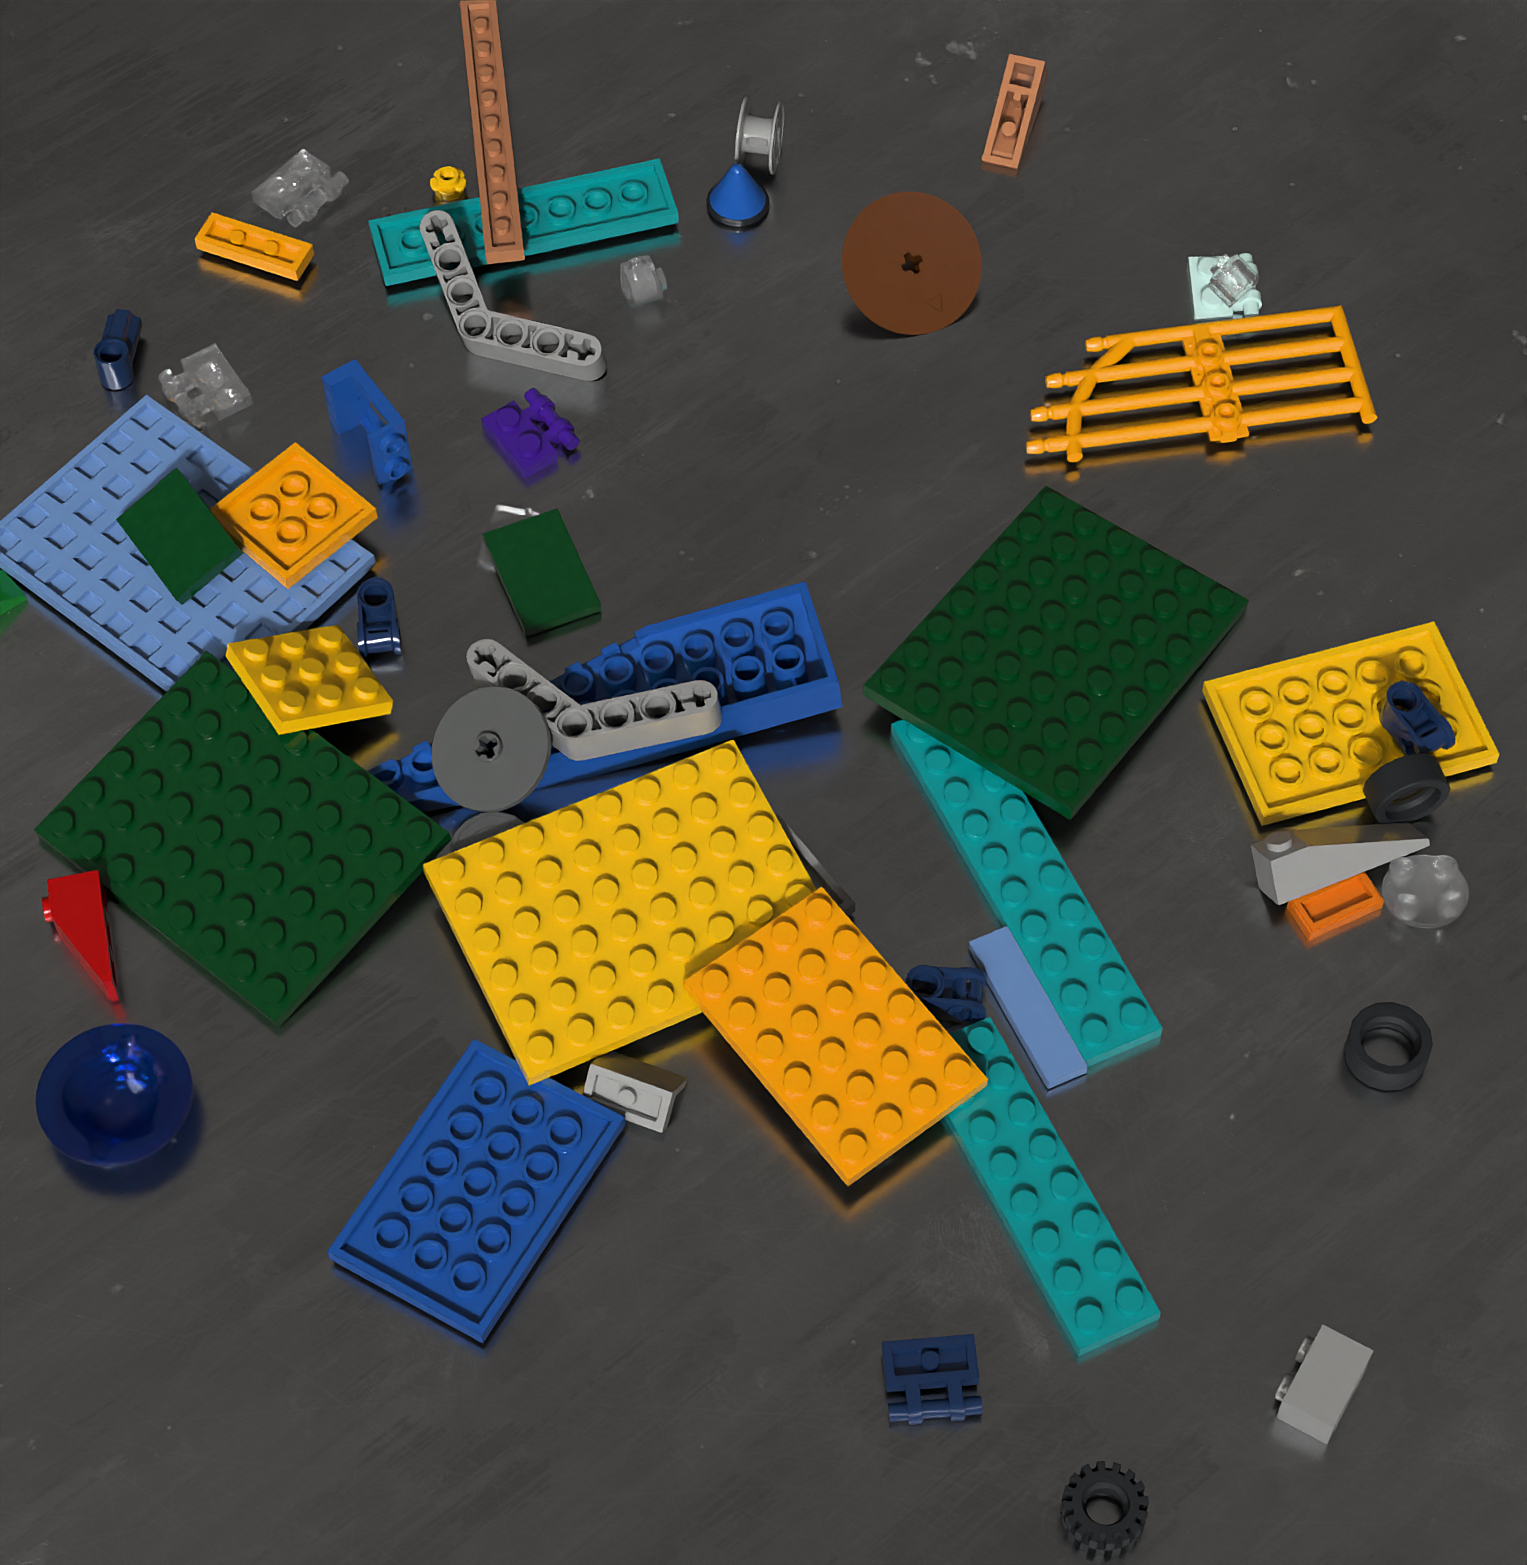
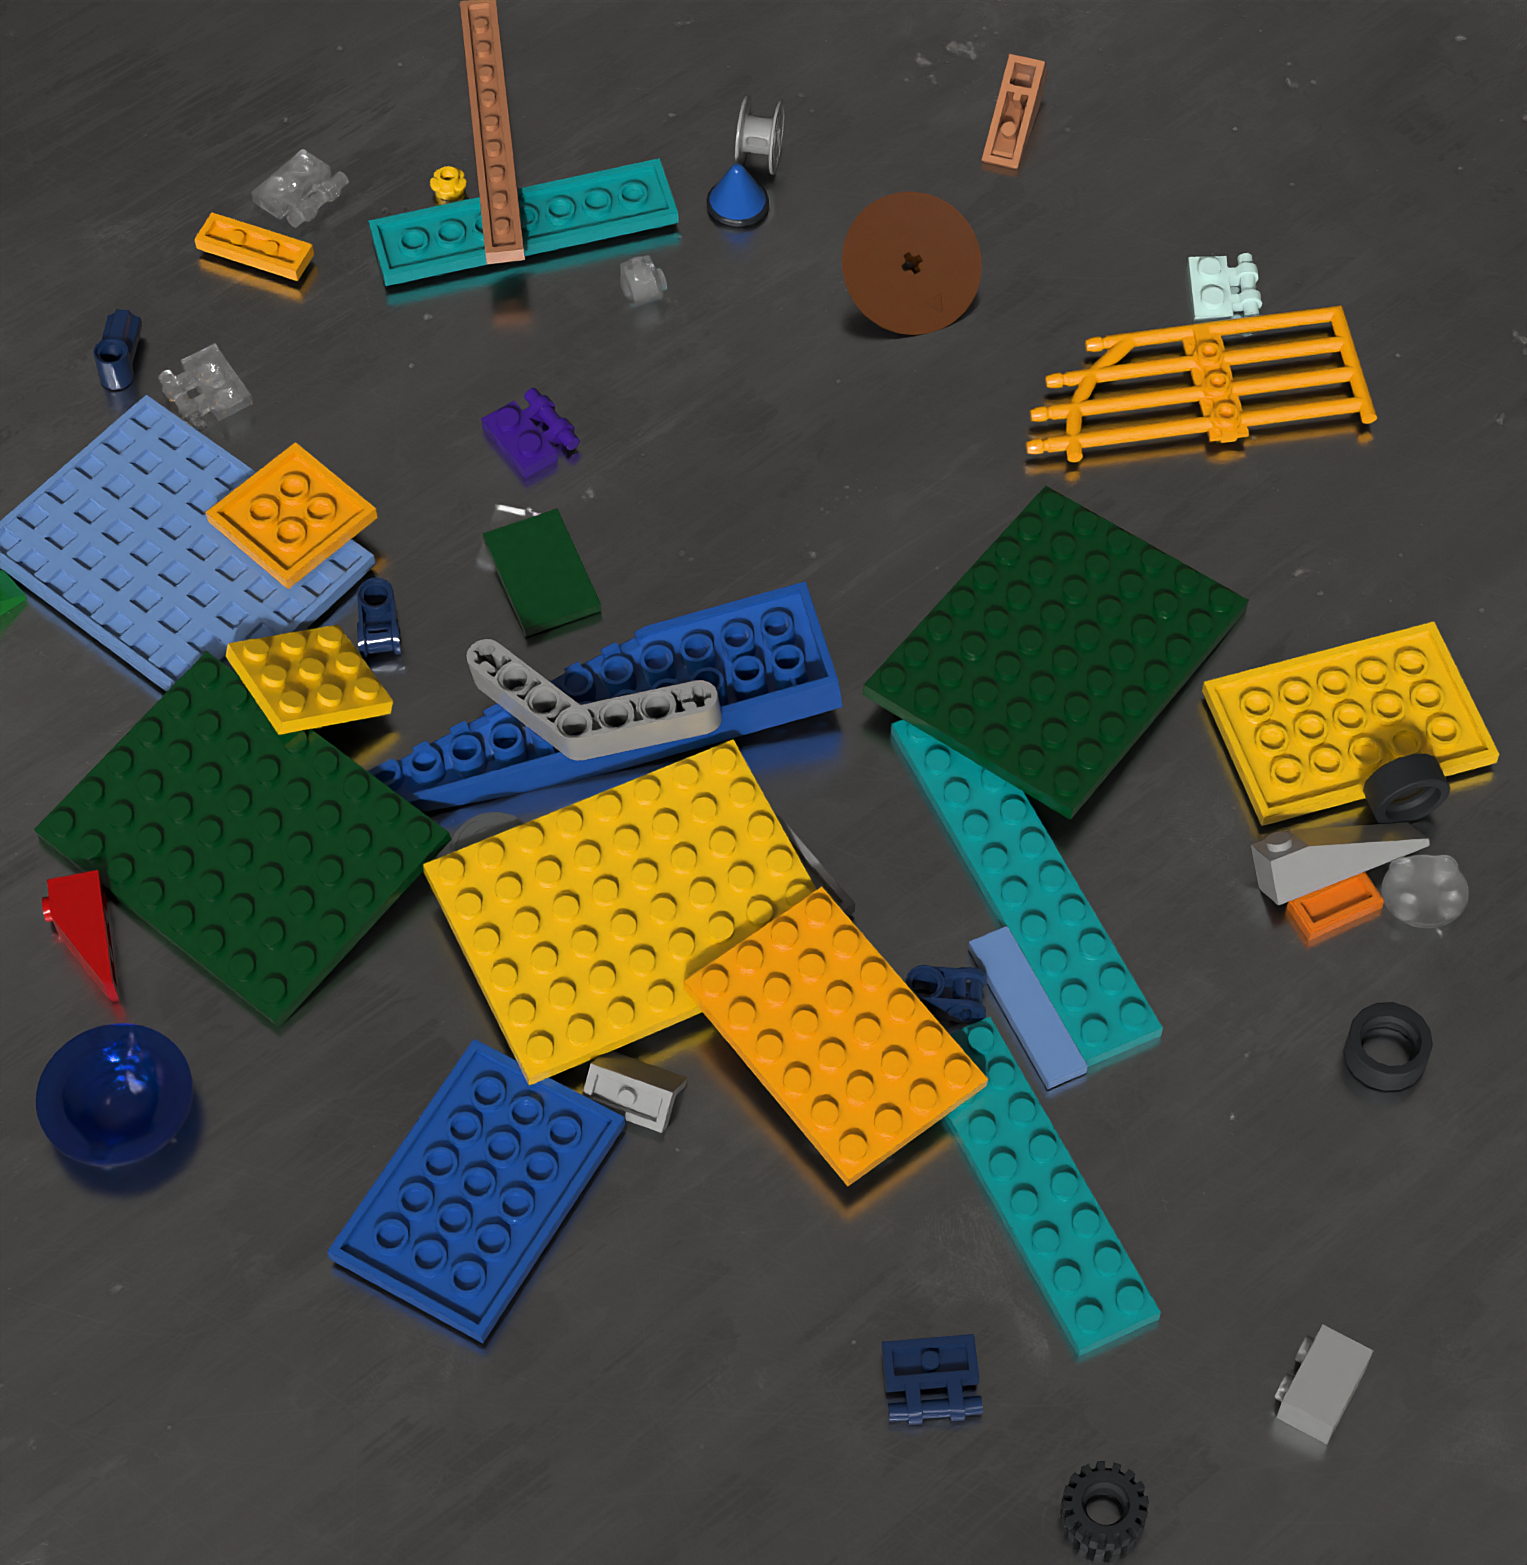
dark green tile [116,468,244,605] -> none
blue panel [321,359,413,487] -> none
light grey beam [420,210,607,381] -> none
dark grey piece [432,686,551,812] -> none
clear plate [1208,254,1259,308] -> none
dark blue piece [1379,681,1455,756] -> none

